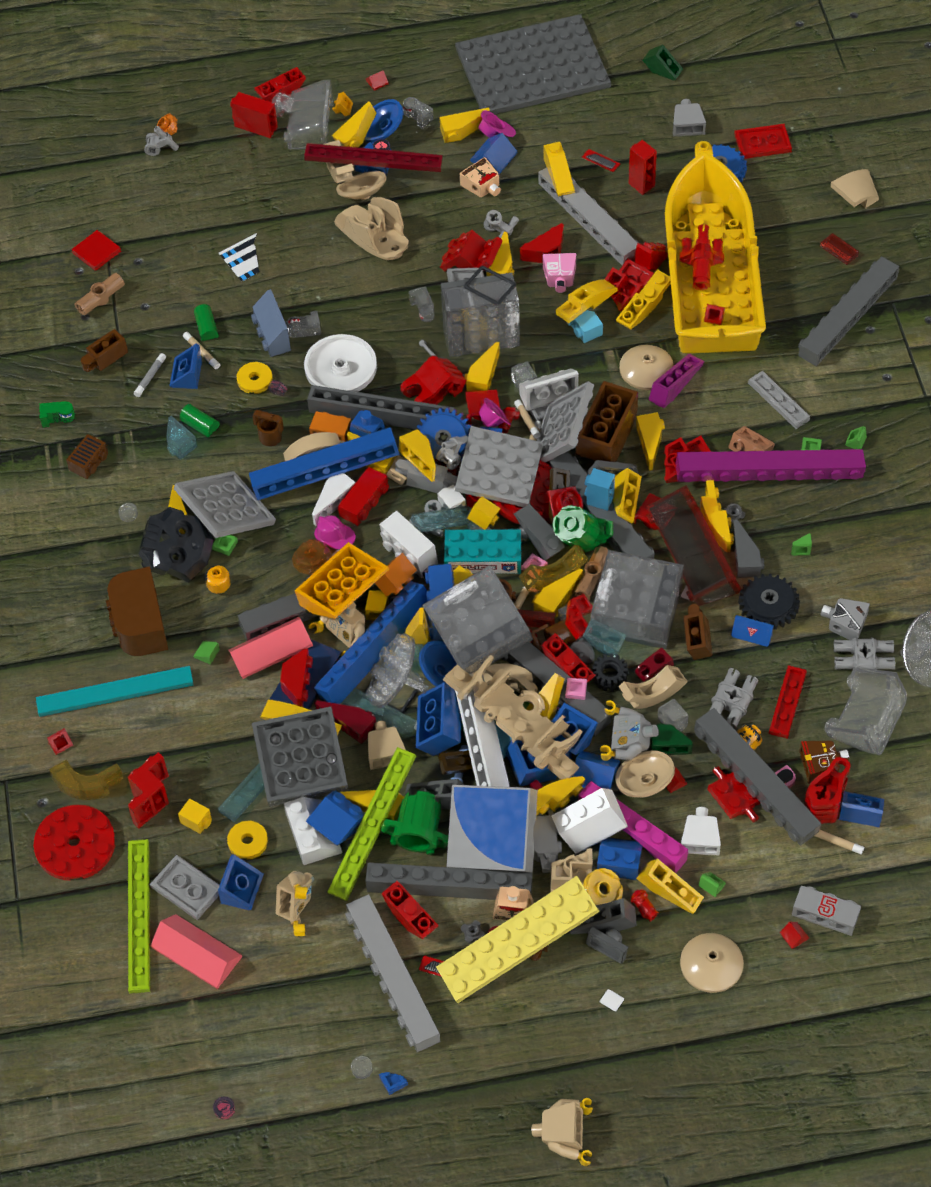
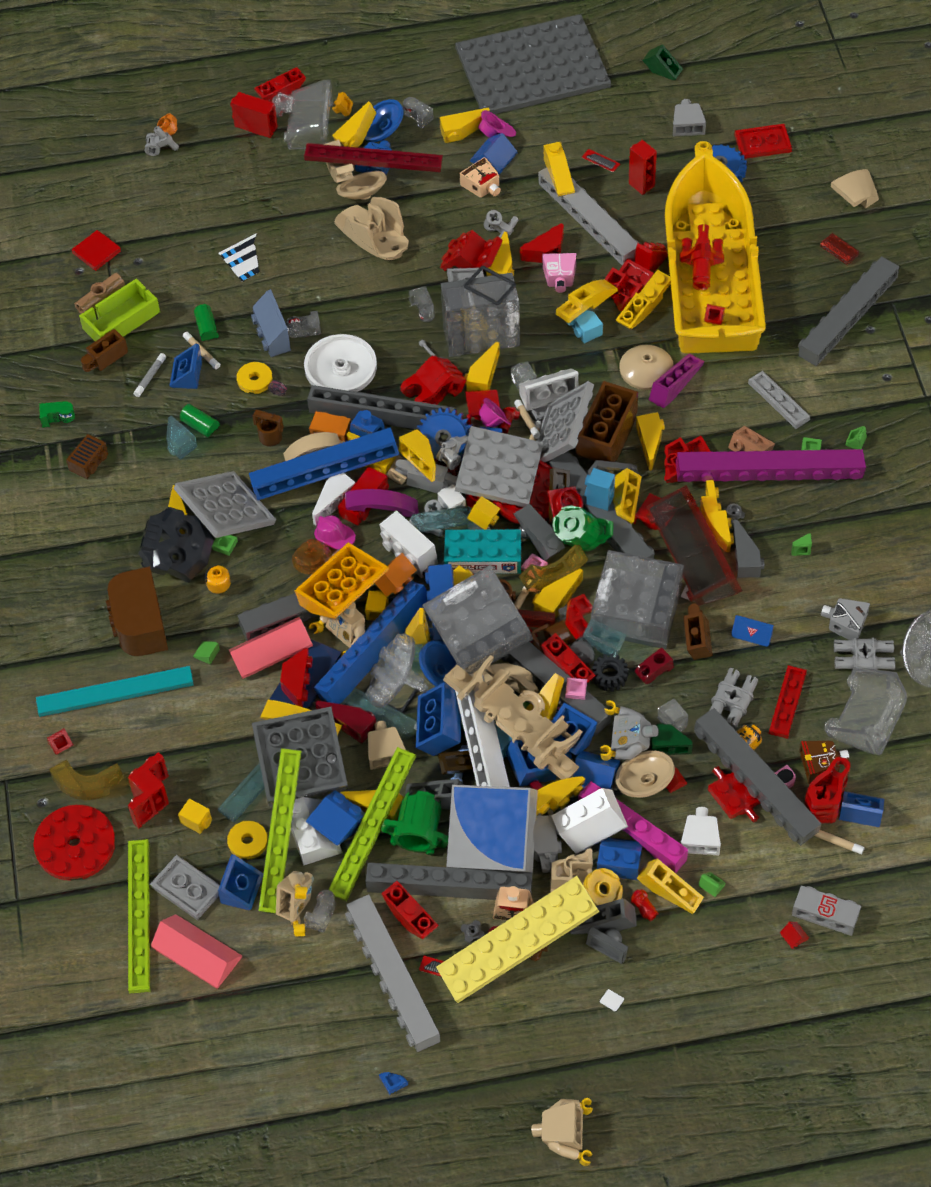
clear tile [118,503,138,522] -> none
tile [213,1096,235,1120] -> none
clear tile [351,1056,373,1079] -> none
slope [366,70,388,90] -> none
tile [373,139,390,150] -> none
medium nougat piece [574,546,611,600] -> none
tan arch [619,665,687,709] -> none
tan dish [680,933,744,993] -> none
black gear [738,574,800,630] -> none
none -> lime piece [79,279,160,341]
none -> lime tile [258,748,301,914]
none -> clear leg [303,890,336,933]
none -> magenta slope [345,489,419,518]

